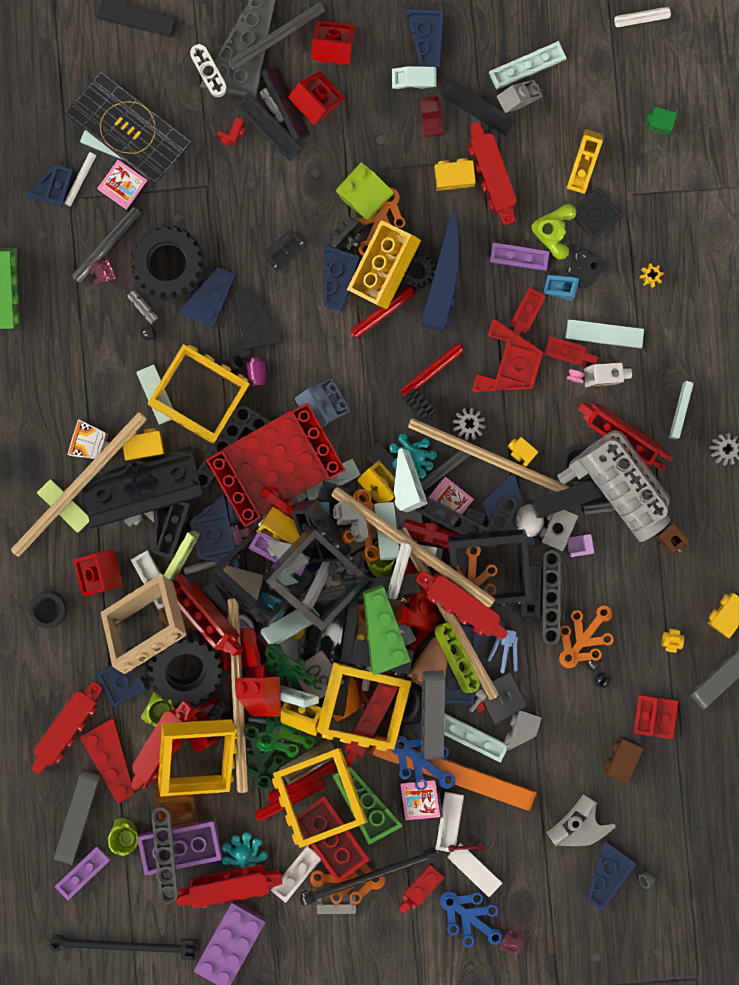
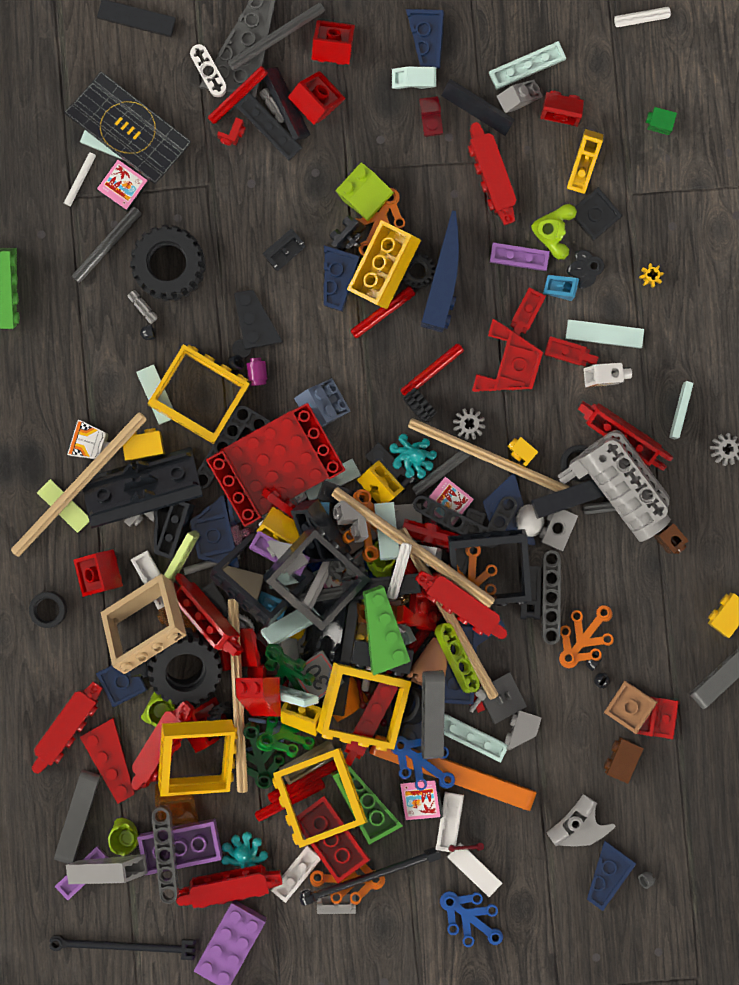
dark blue wing [26,164,74,207] -> none
clear pink tile [90,261,116,284] -> none
dark blue wing [178,267,236,328] -> none
light aqua slope [394,448,428,513] -> none
red hinge [399,864,444,914] -> none
yellow brick [434,158,476,191] -> none
light blue plant [487,630,518,673] -> none
clear pink tile [499,930,524,955] -> none
bright pink bush [567,369,586,383] -> none
lavender panel [567,534,594,557] -> none
yellow gear [662,628,684,653] -> none
none -> light grey slope [66,854,148,884]
none -> red axle [208,66,268,124]
none -> red slope [540,91,584,127]
none -> medium nougat tile [604,681,658,734]

